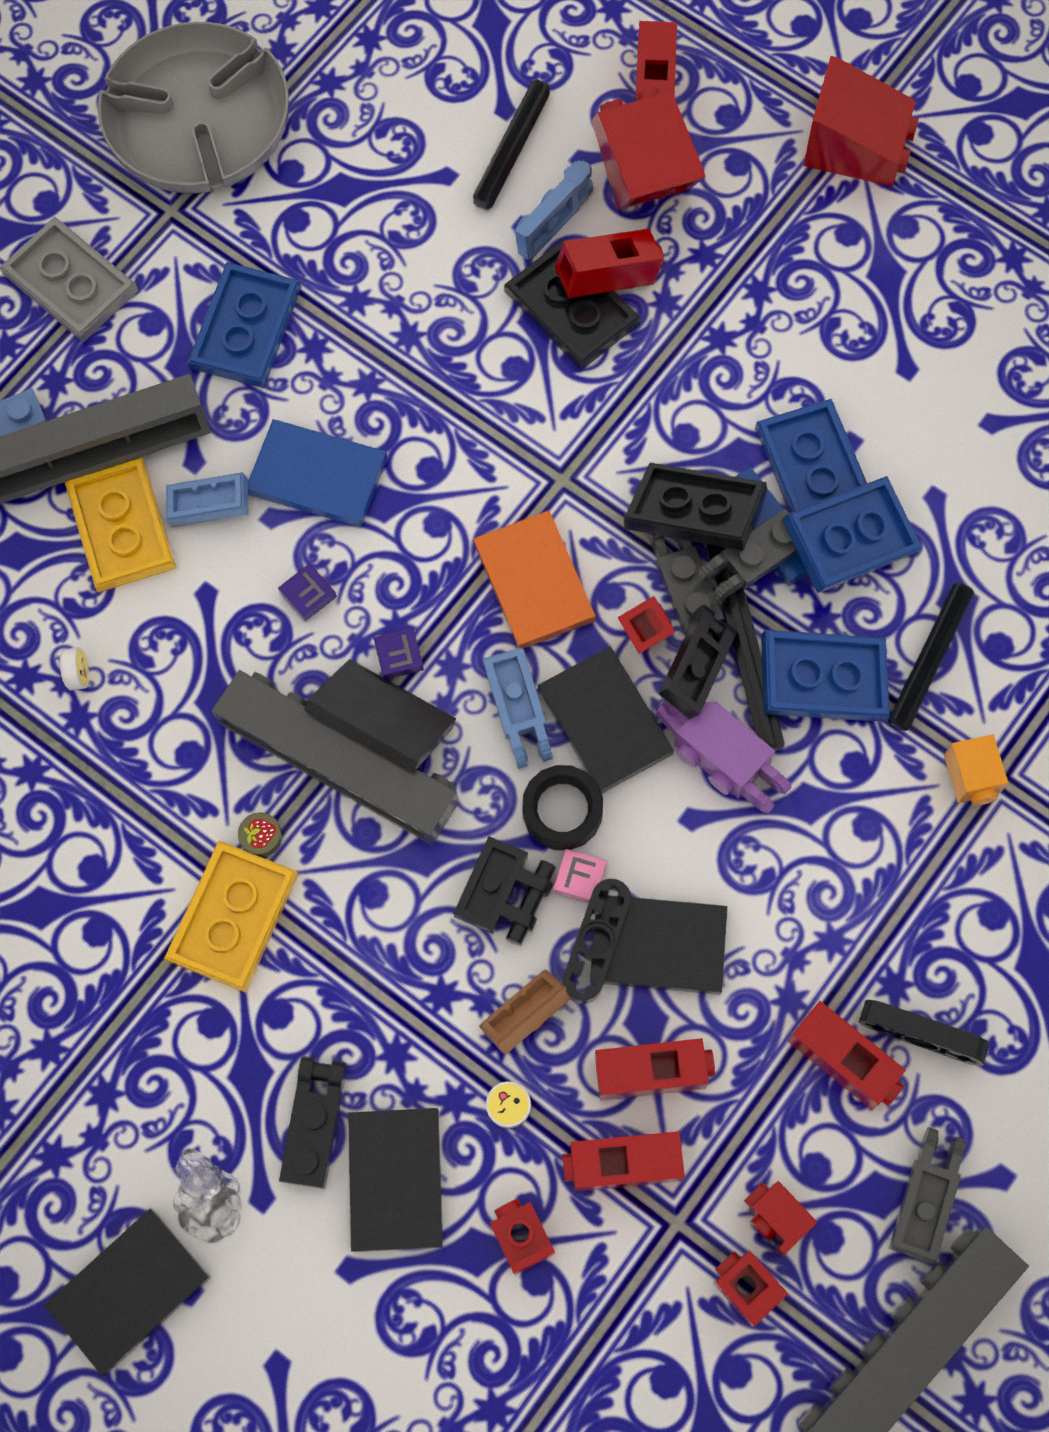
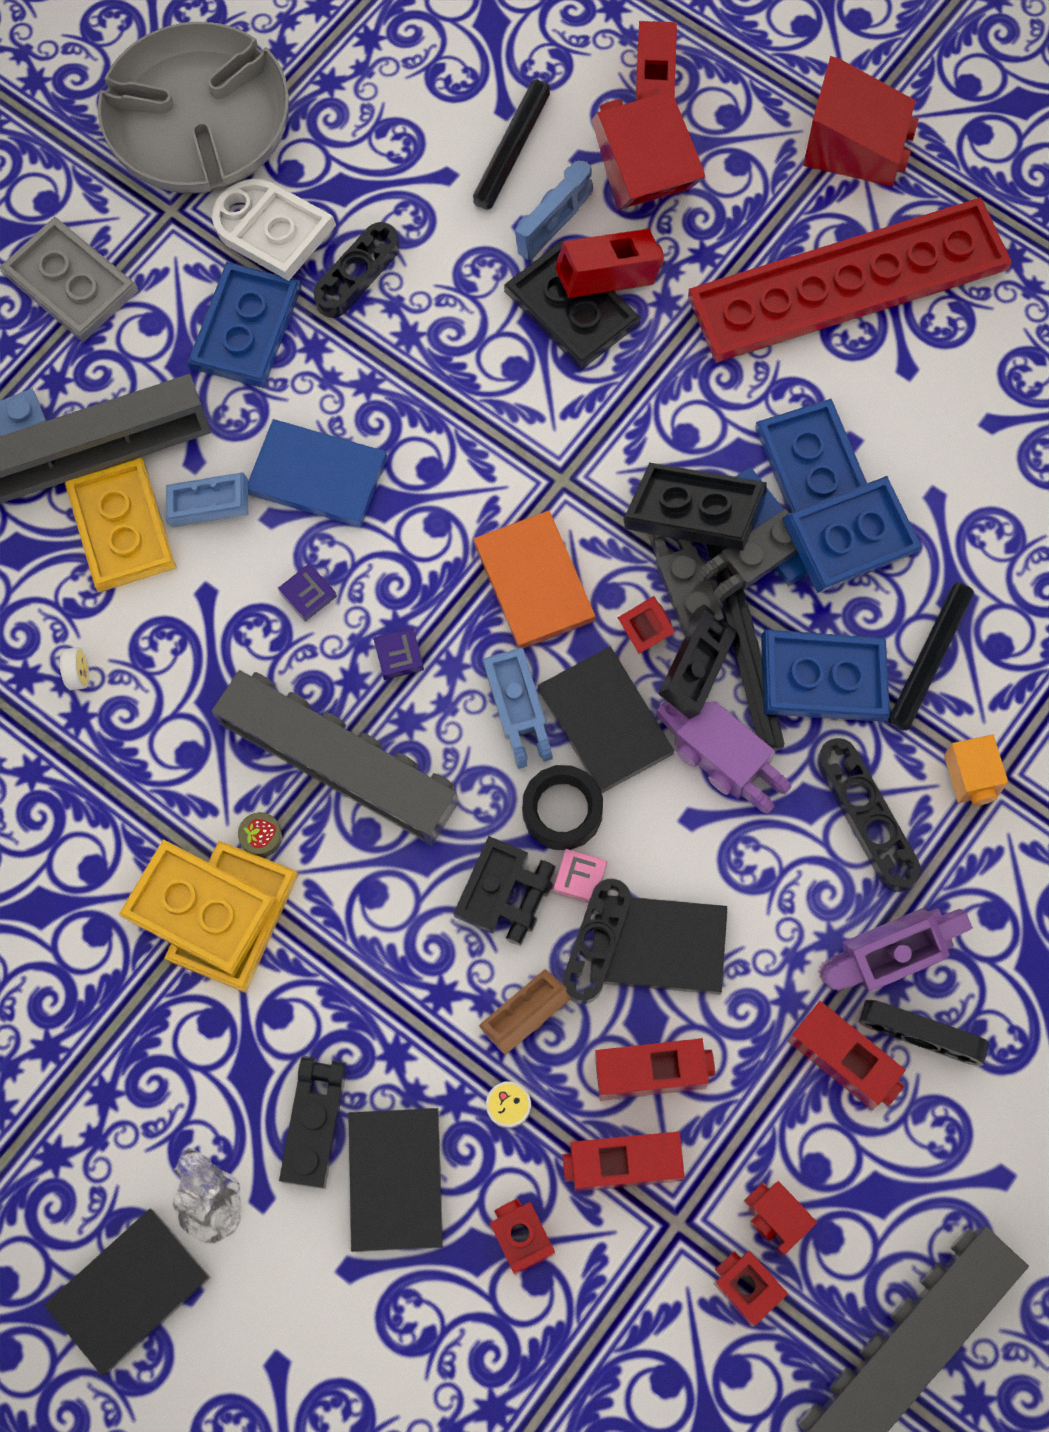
black tile [304,659,456,772] -> none
dark grey hinge [888,1127,966,1265] -> none
none -> yellow tile [118,839,277,977]
none -> white plate [212,179,336,281]
none -> black beam [314,222,399,318]
none -> red plate [688,197,1012,363]
none -> black beam [817,738,921,892]
none -> medium lavender hinge [818,908,973,992]

